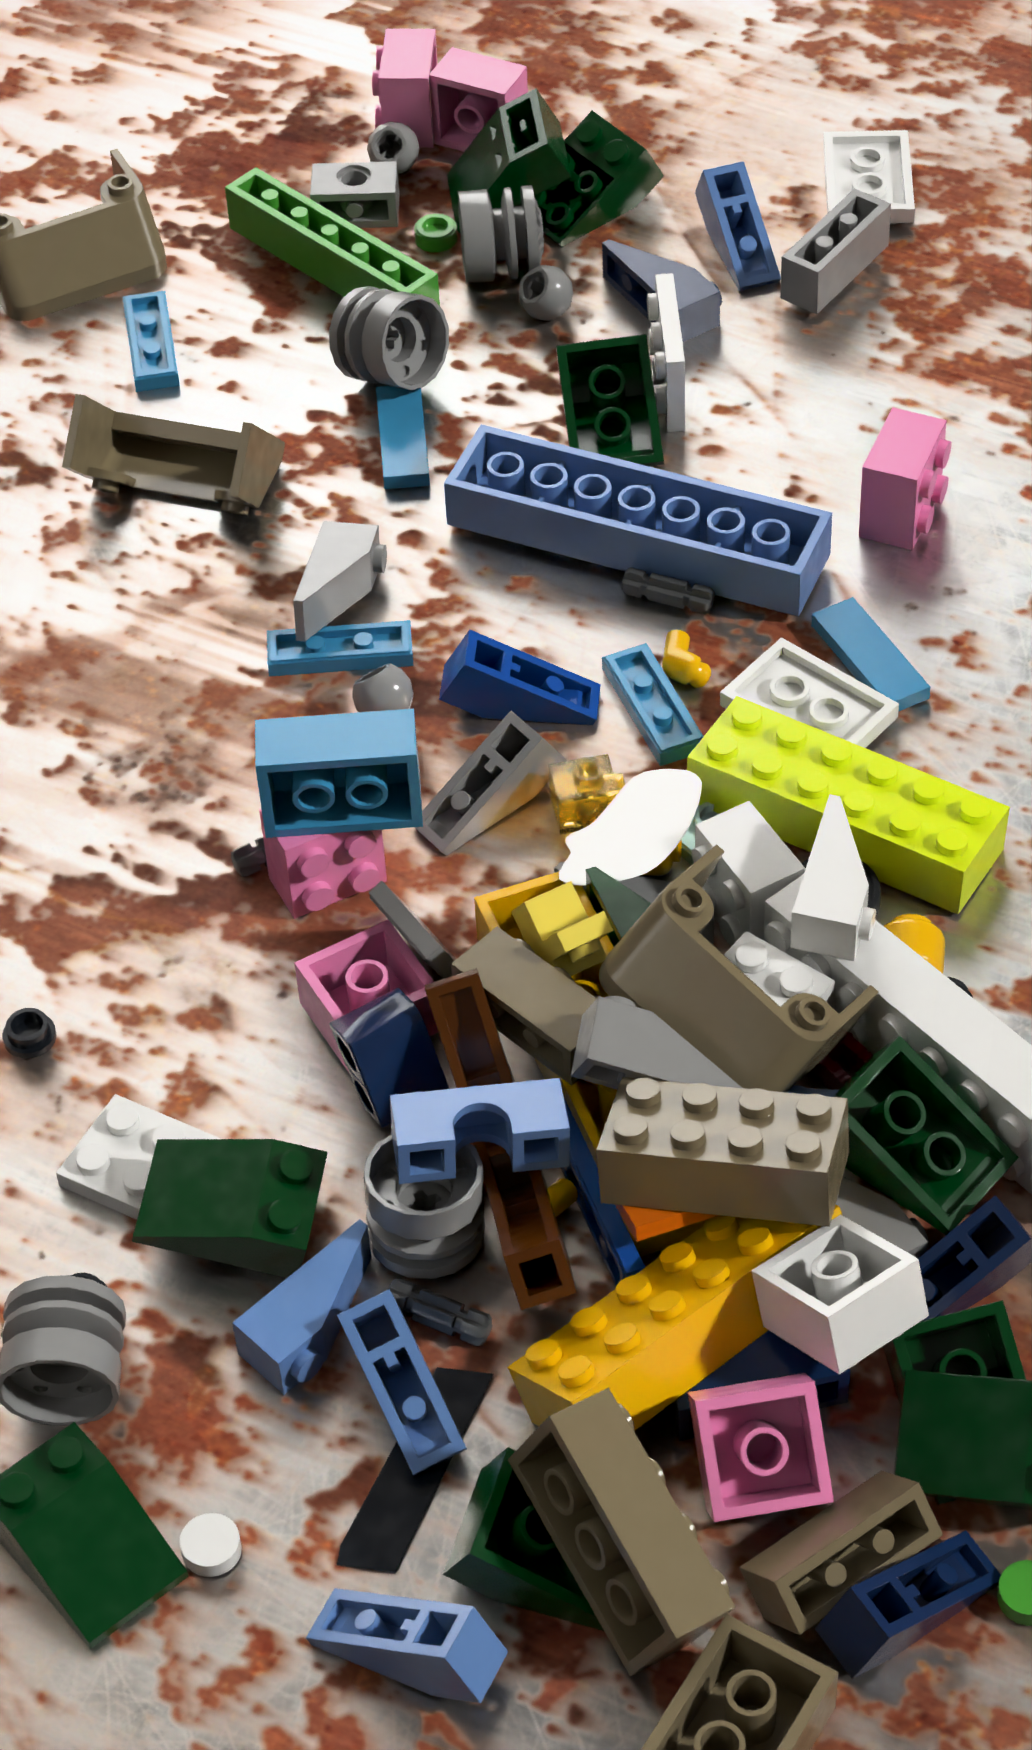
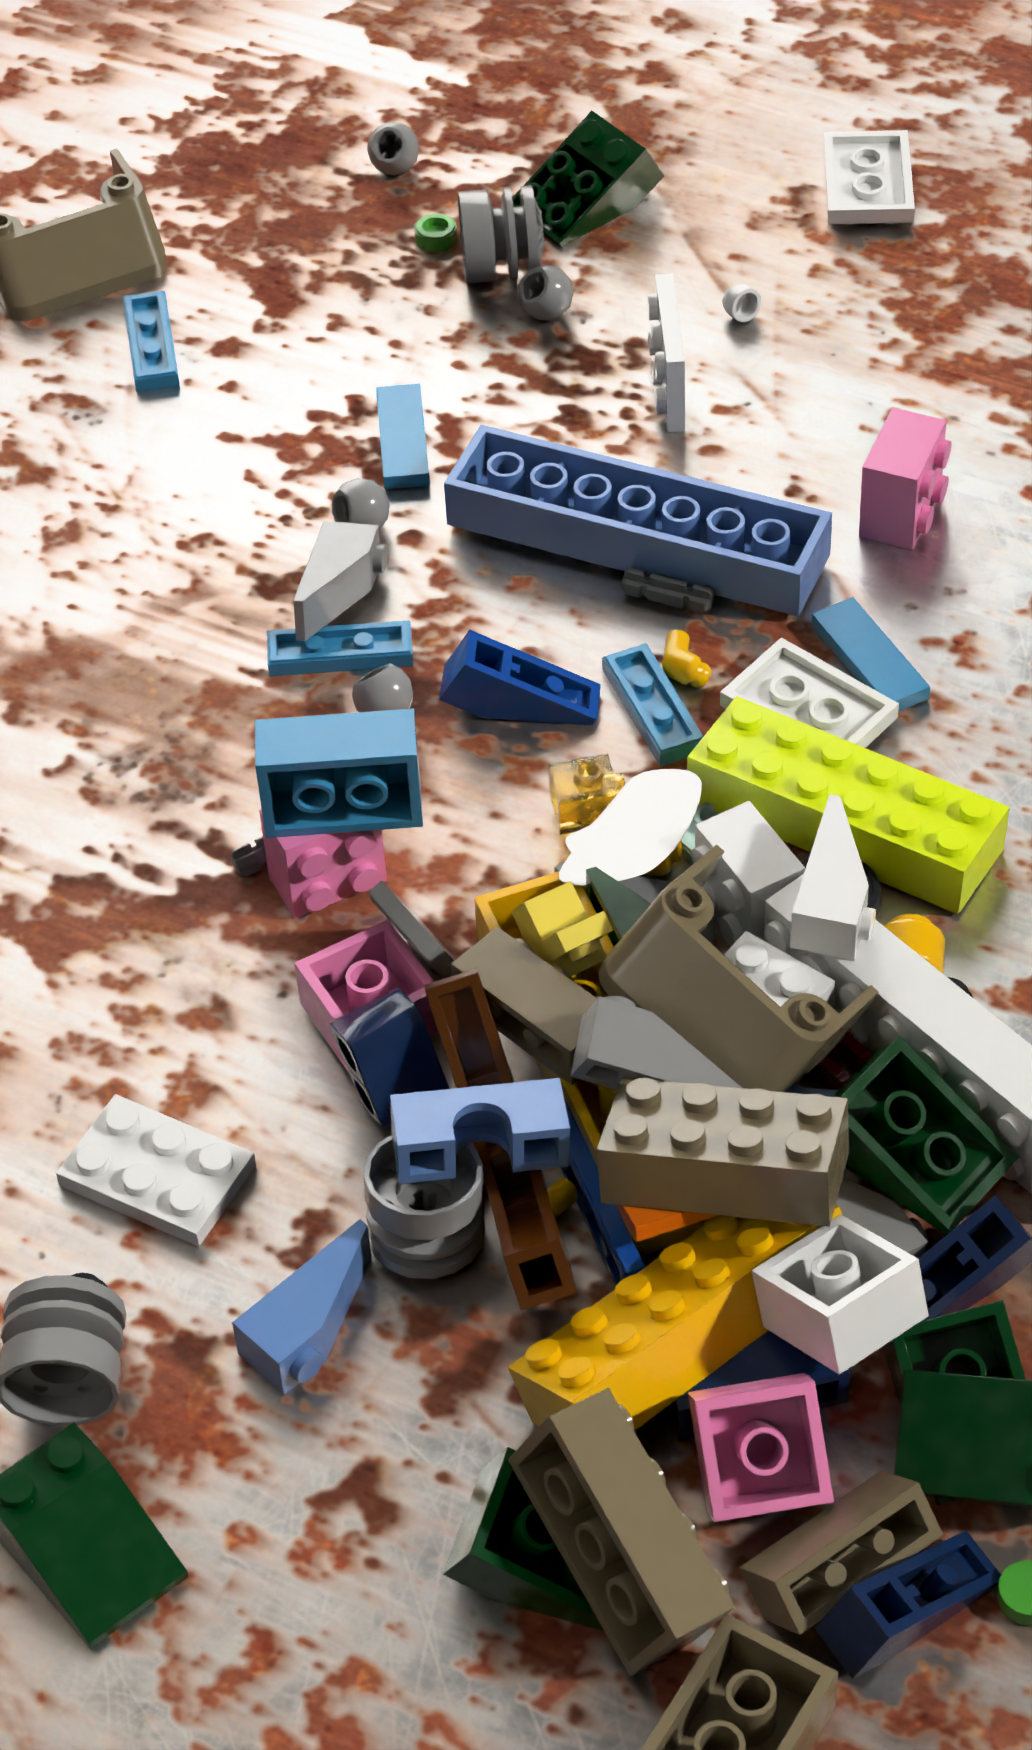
black plate [2,1008,57,1058] -> none
dark tan windscreen [62,394,285,516] -> none
dark green slope [132,1139,328,1278] -> none
white tile [179,1513,242,1577] -> none
bright green brick [225,167,440,306] -> none
medium blue slope [306,1588,508,1703] -> none
light grey brick [310,161,400,228] -> none
light grey wheel [329,286,449,390] -> none
medium blue slope [337,1289,467,1475] -> none
black sticker [337,1367,494,1572] -> none
bright pink brick [372,29,438,148] -> none
dark grey axle [387,1278,493,1346] -> none
light grey slope [415,711,567,856] -> none
bright pink brick [429,47,528,152] -> none
dark green slope [447,88,571,234] -> none
dark green slope [556,334,664,466] -> none
slope [602,239,722,342] -> none
medium blue slope [695,161,781,291] -> none
light grey brick [780,188,891,314] -> none
none -> light grey piece [332,478,390,530]
none -> white hinge [722,283,761,322]

